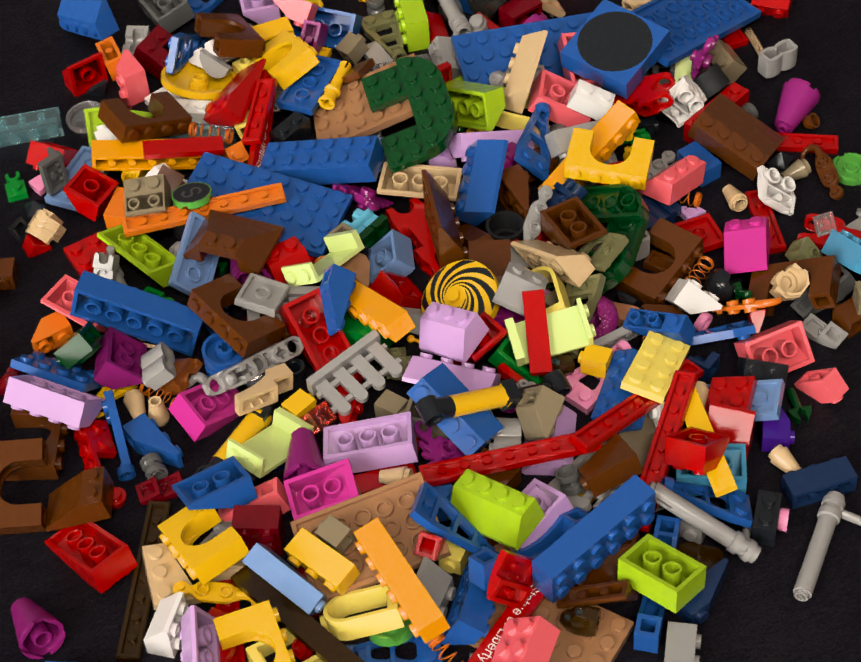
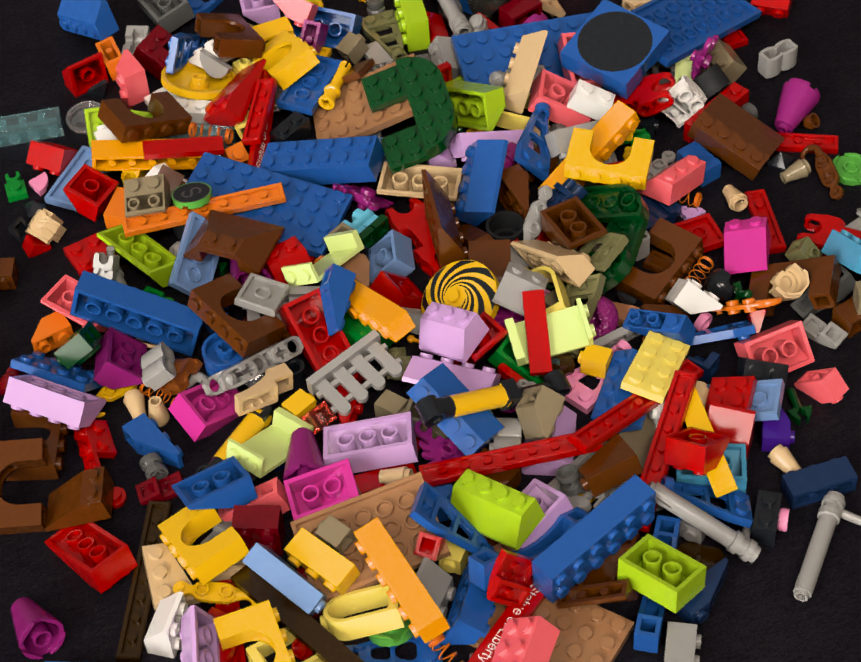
dark grey bracket [37,147,69,196] -> none
blue plate [101,390,136,481] -> none
dark brown rock [559,605,601,637] -> none
tan piece [745,28,763,56] -> none
white slope [757,165,796,216] -> none
clear slope [812,211,837,237] -> none

